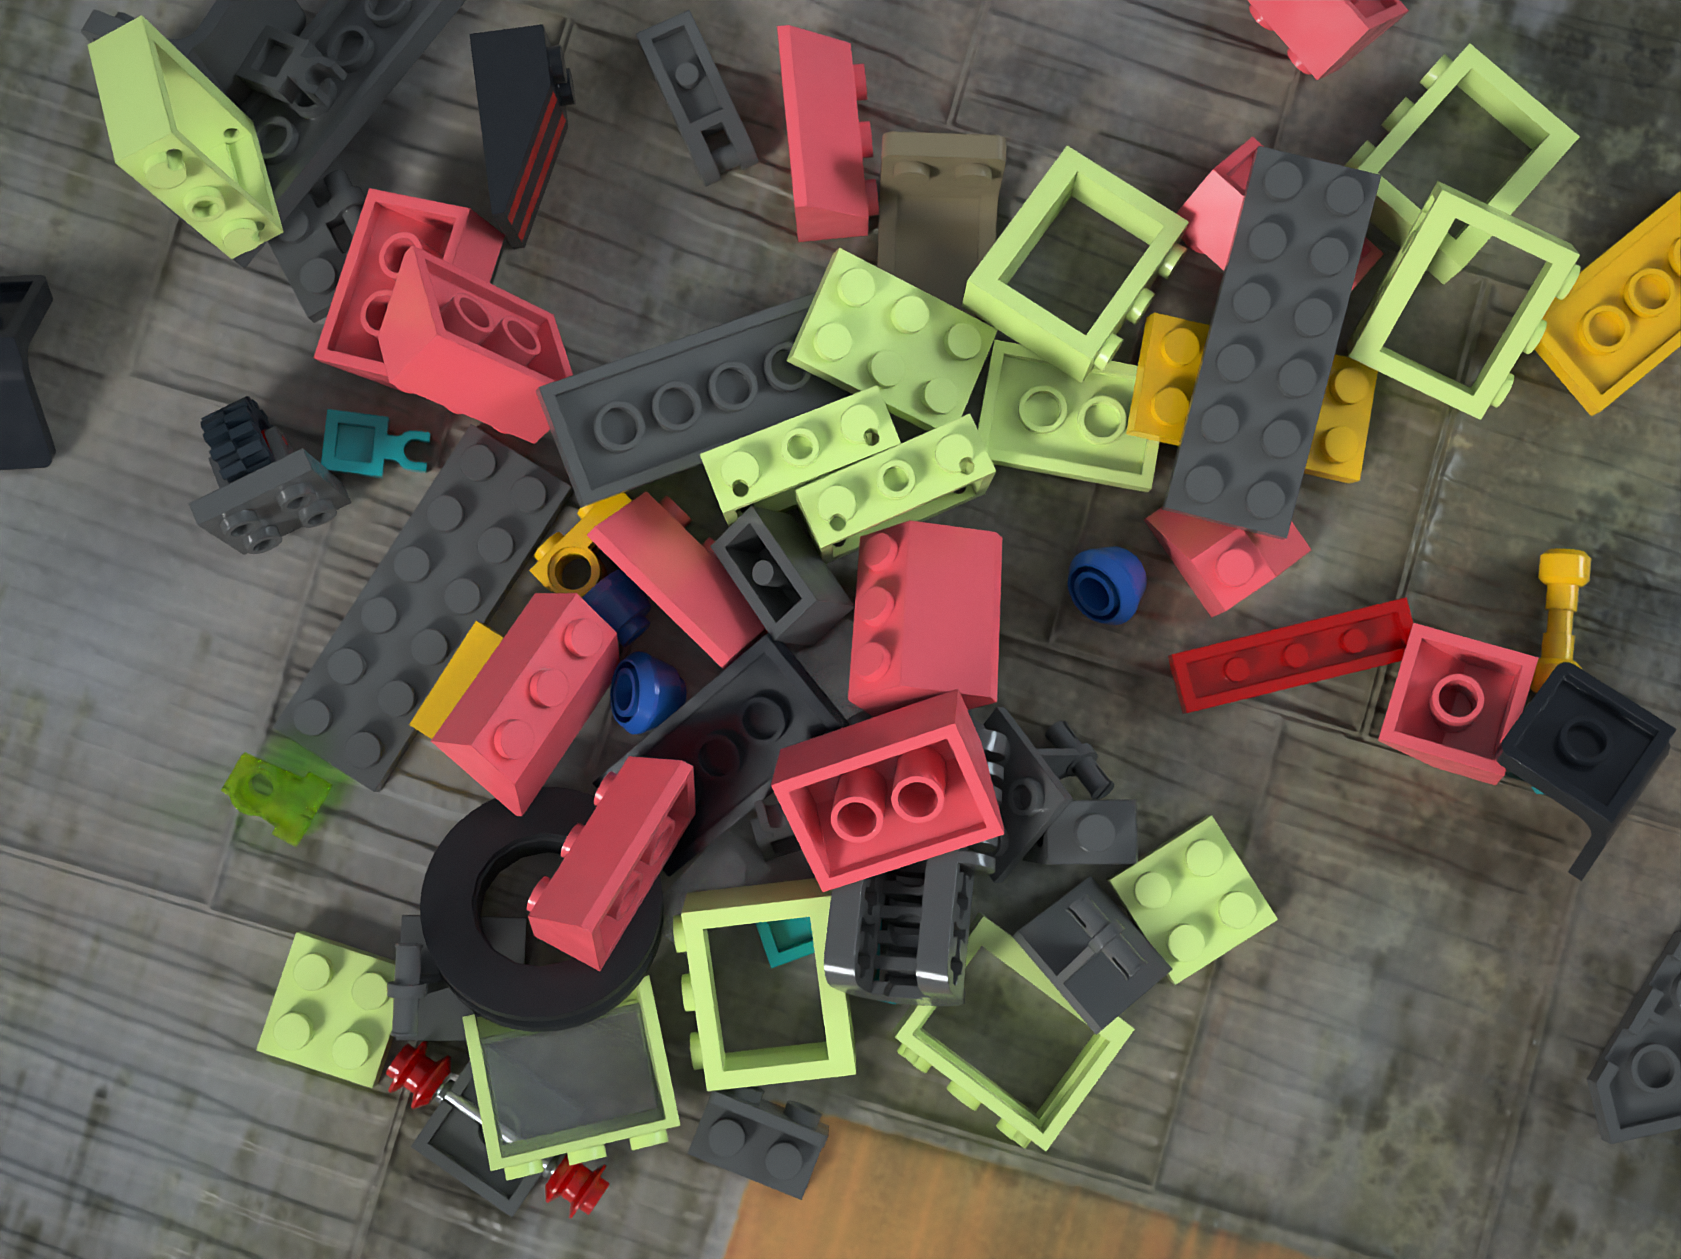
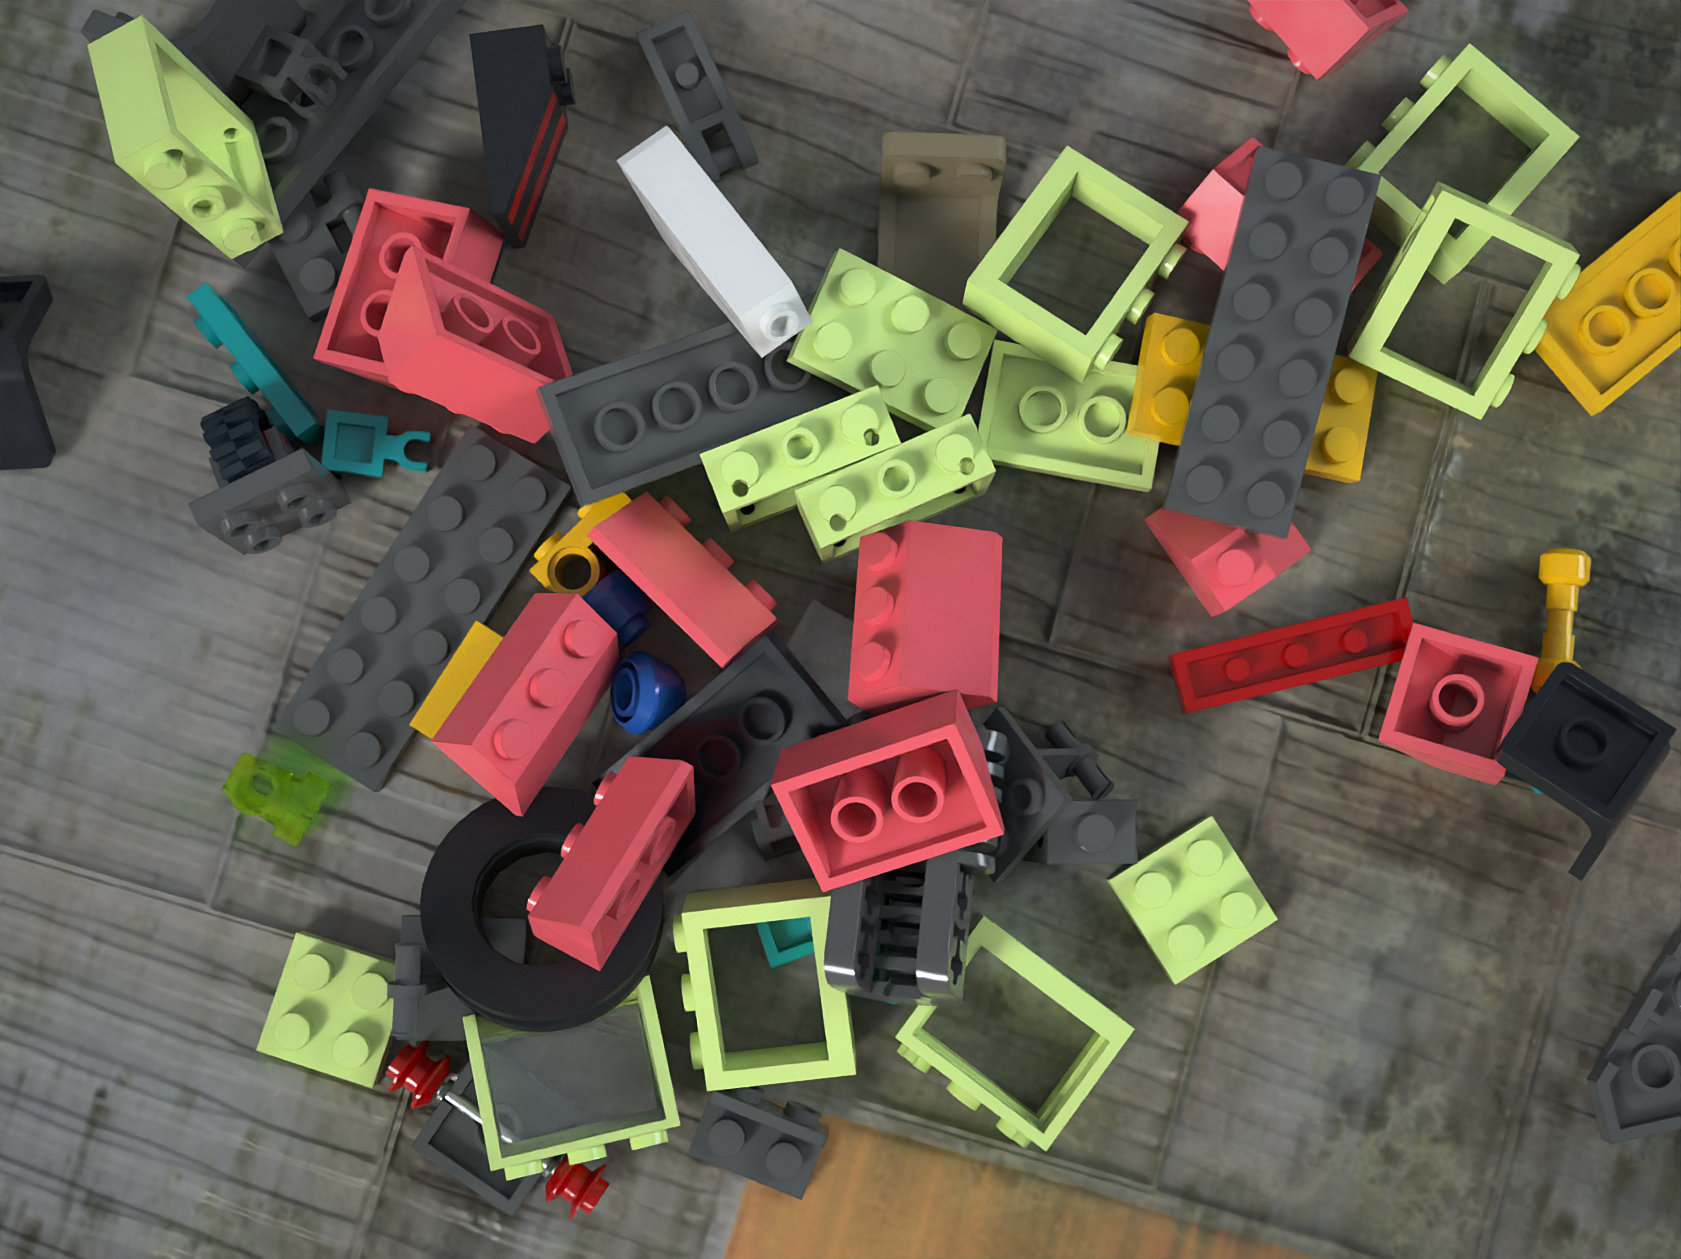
dark grey brick [710,505,855,646] -> none
coral slope [777,25,879,242] -> none
dark grey plate [1012,876,1173,1035] -> none
blue cone [1068,546,1147,625] -> none
none -> teal plate [187,282,325,448]
none -> white slope [617,126,813,358]

